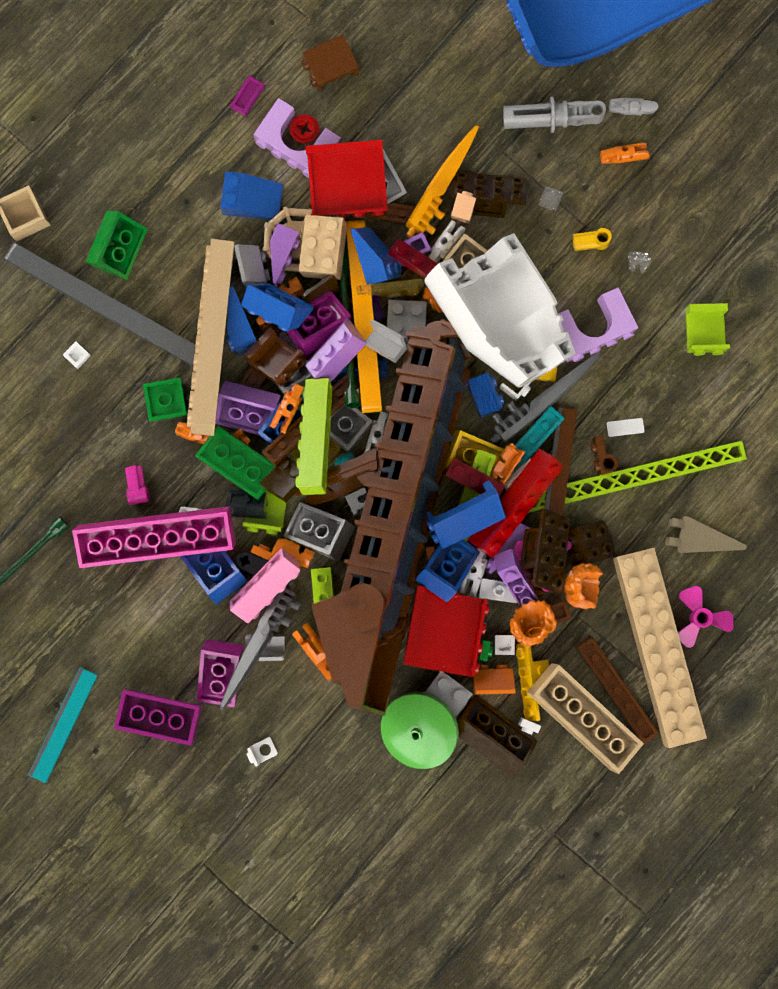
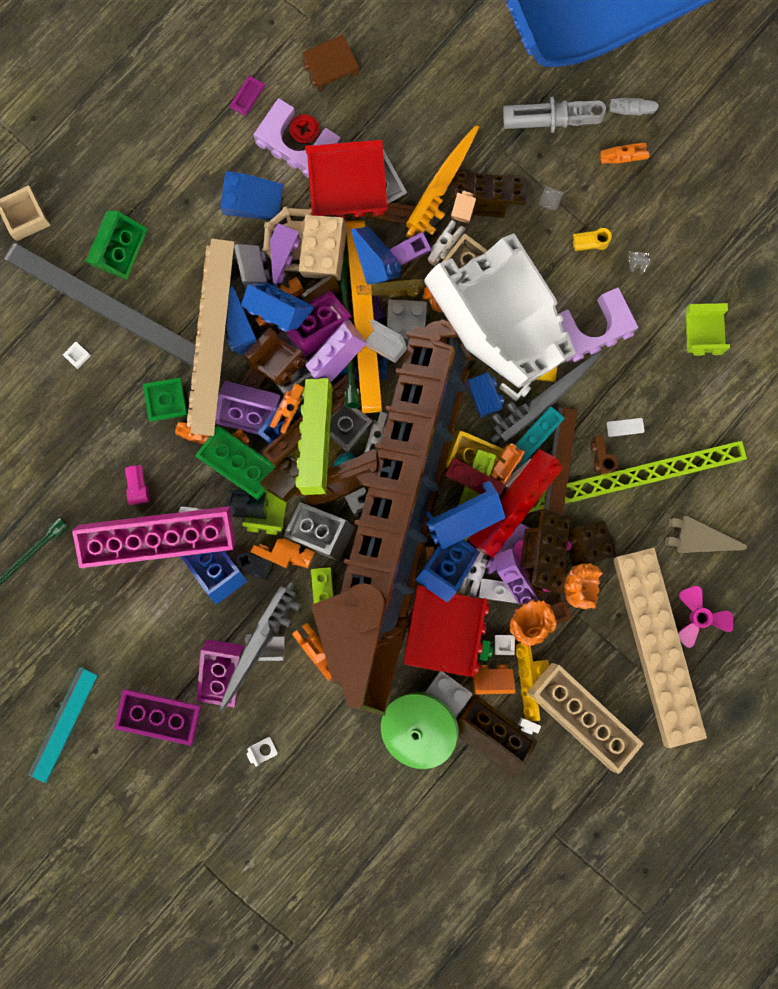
bright pink brick [229,548,300,623] -> none
dark red plate [388,238,438,279] -> none
reddish brown tile [575,637,659,745] -> none

